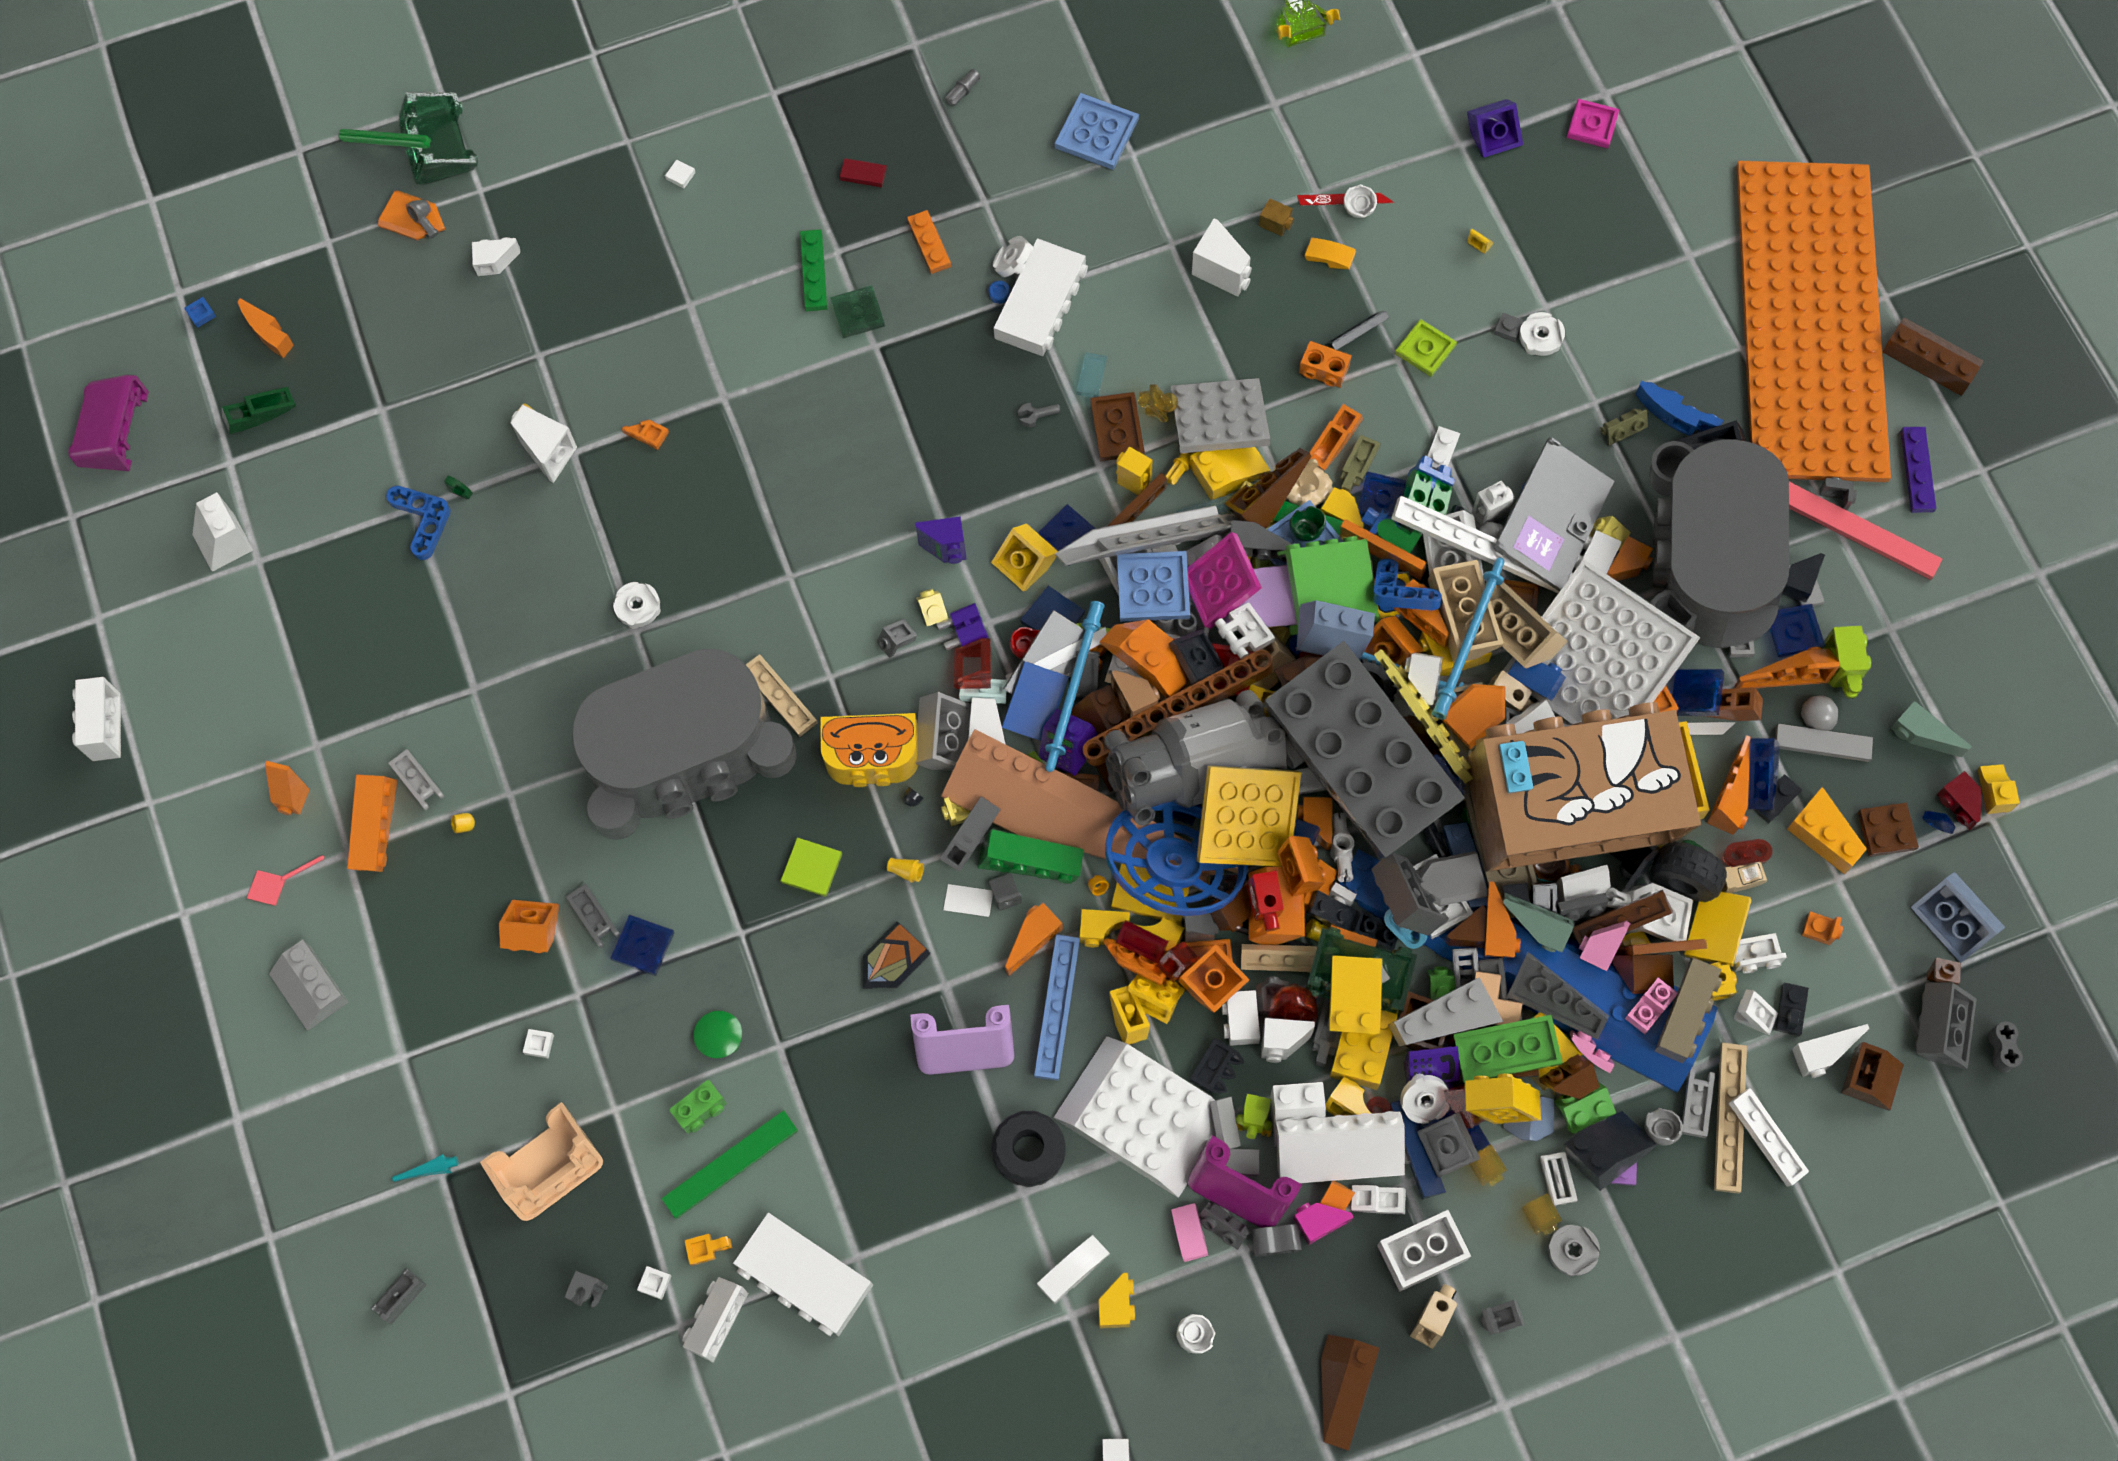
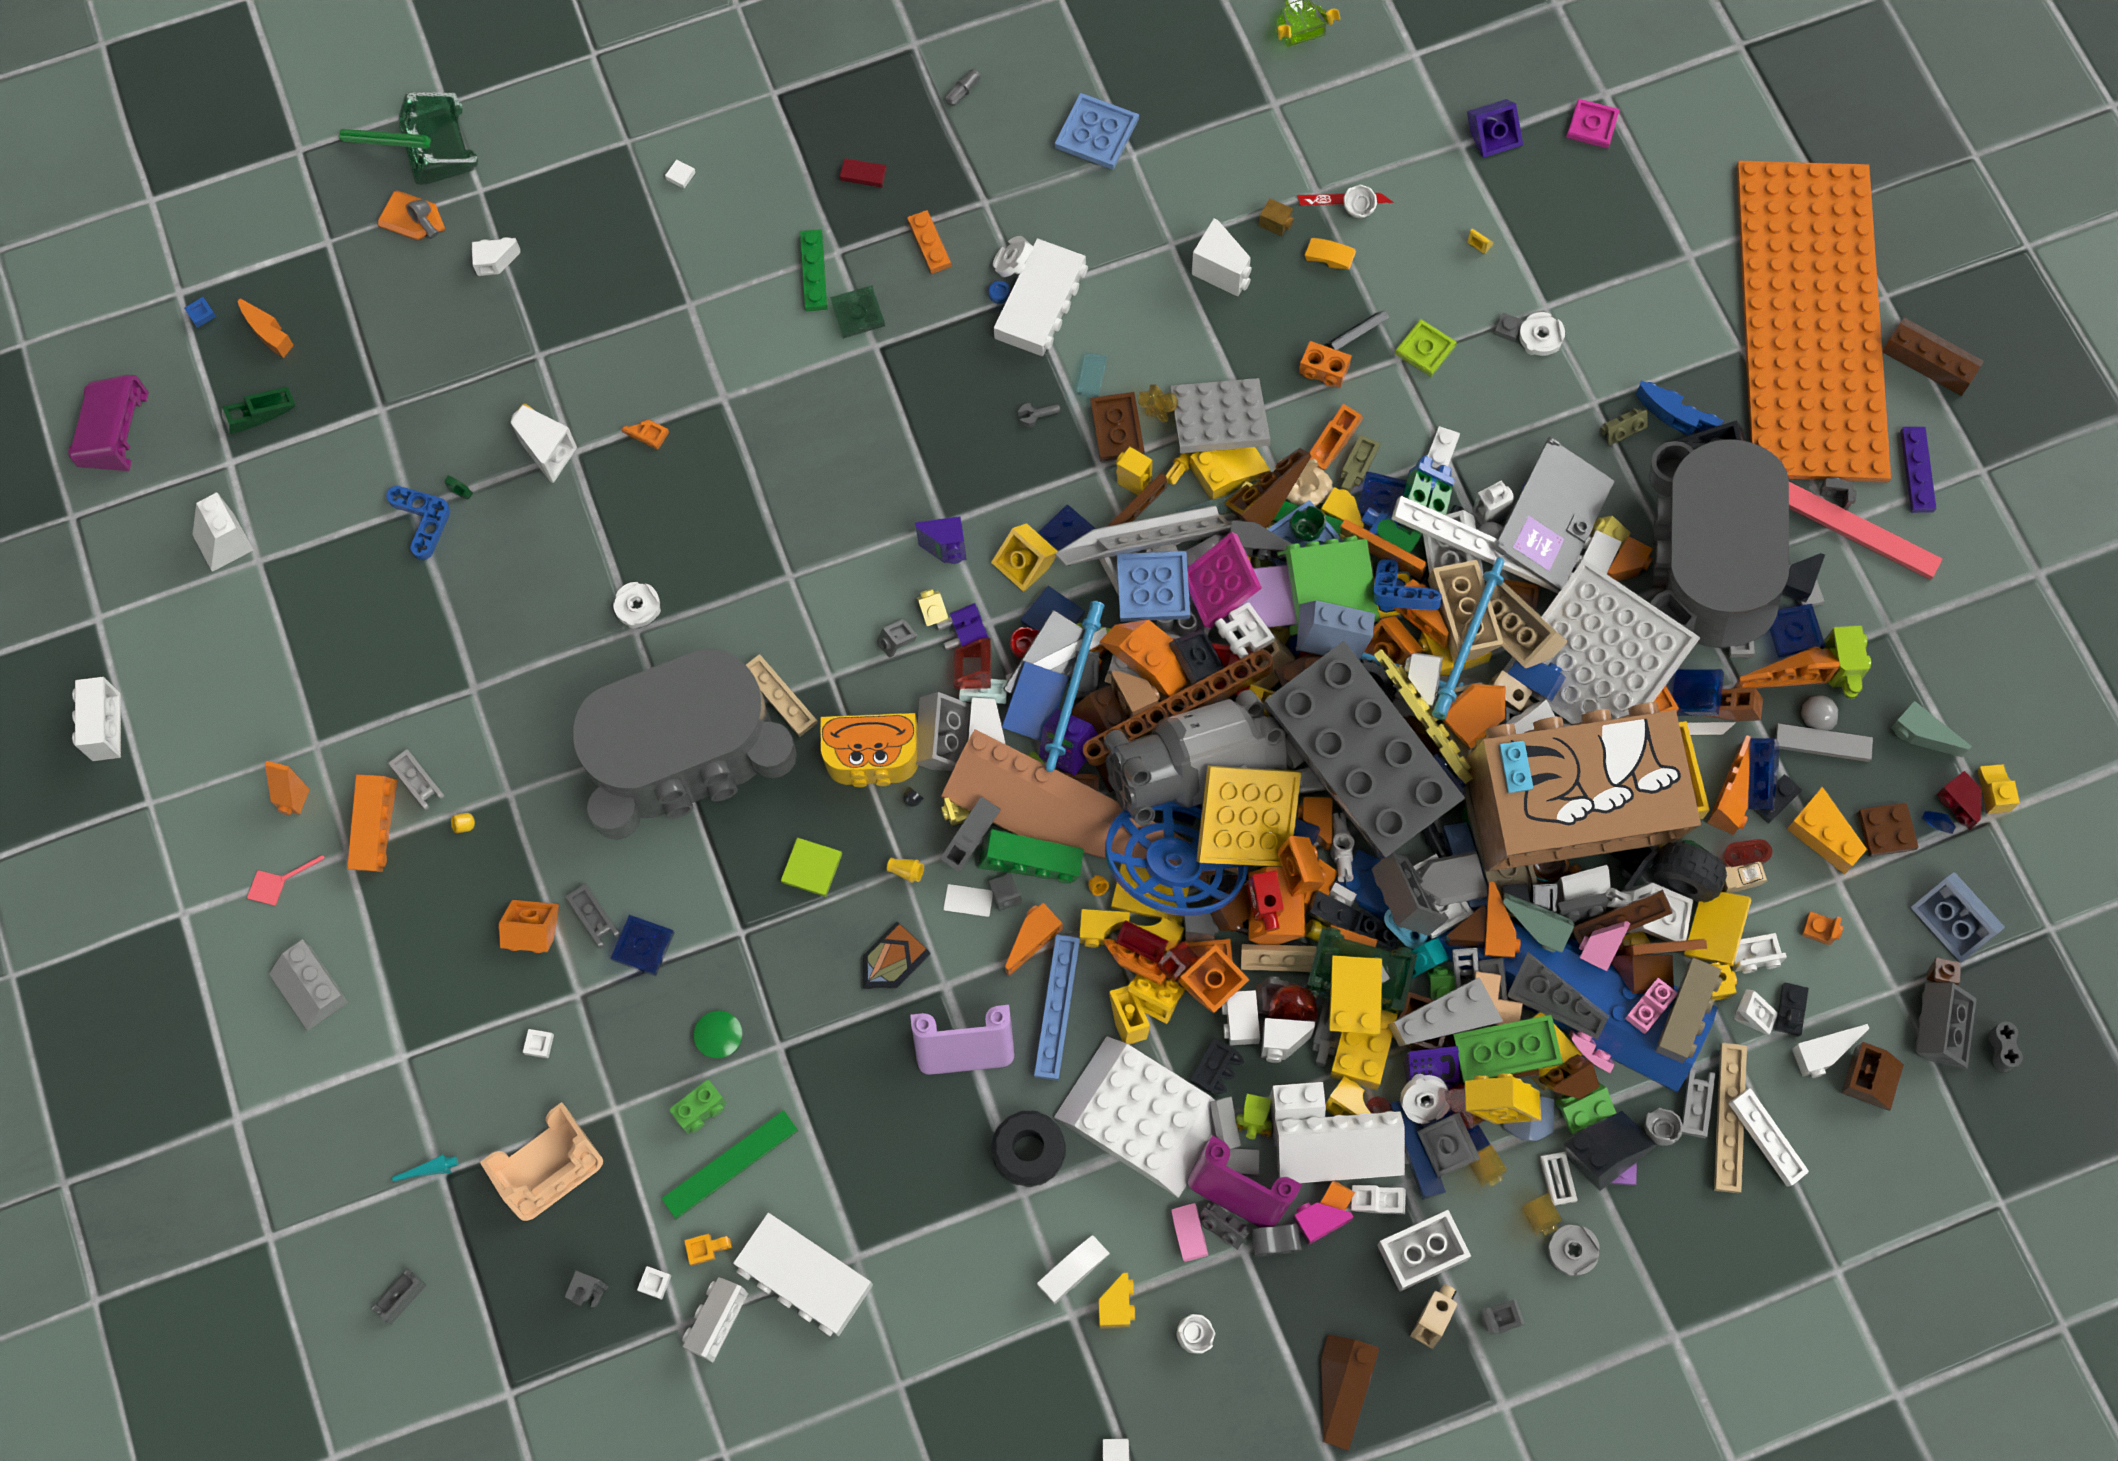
none -> teal slope [1388,937,1450,985]

